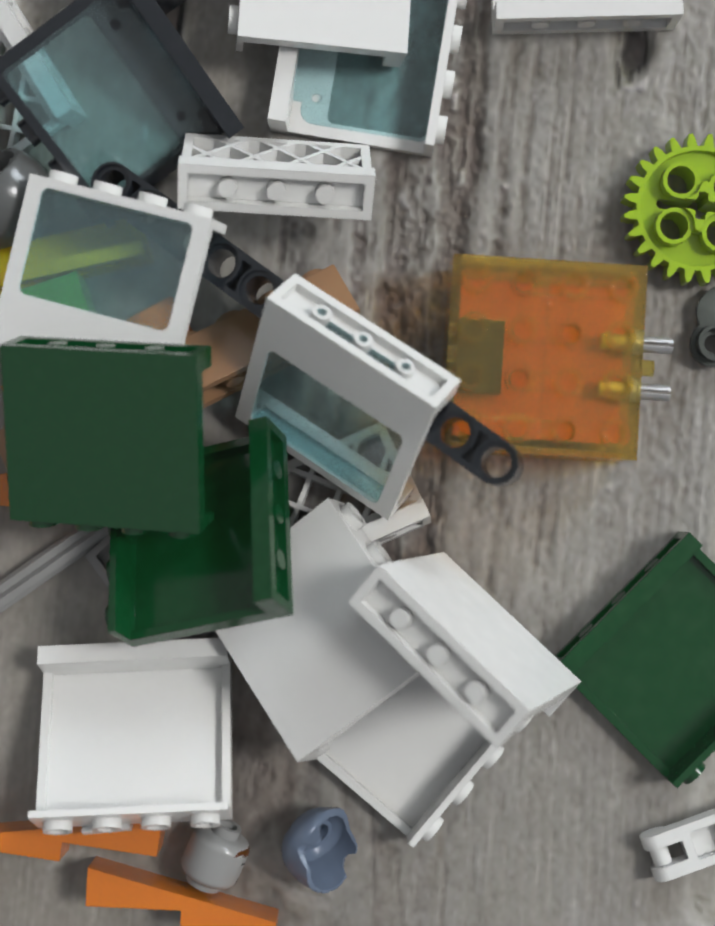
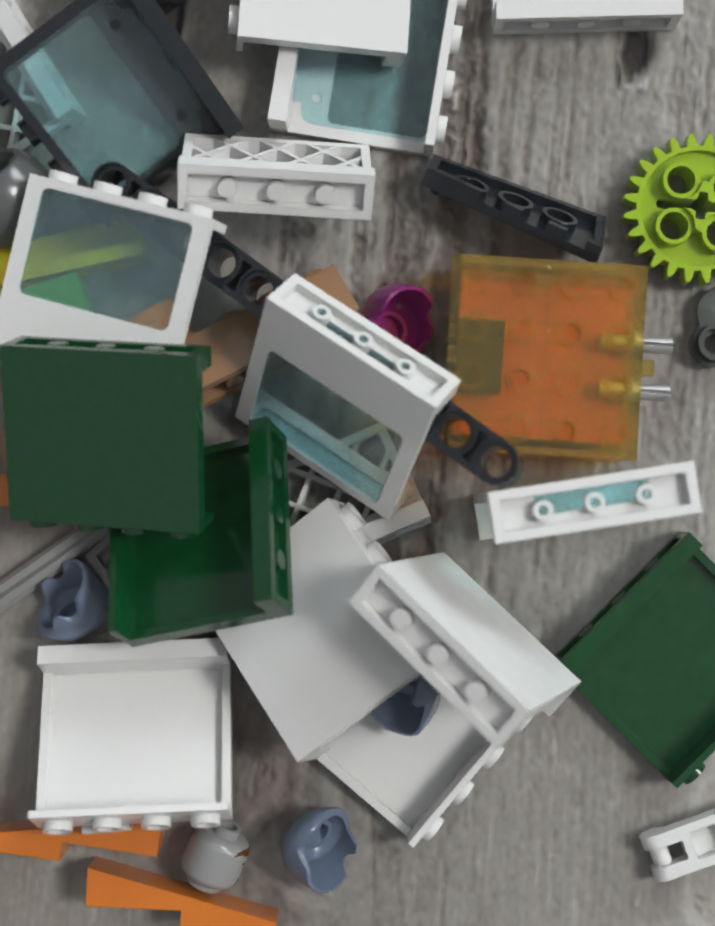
none -> sand blue hair [36,559,109,641]
none -> magenta hair [361,284,434,353]
none -> sand blue hair [371,674,440,737]
none -> black wing [421,154,606,265]
none -> white panel [472,461,702,544]

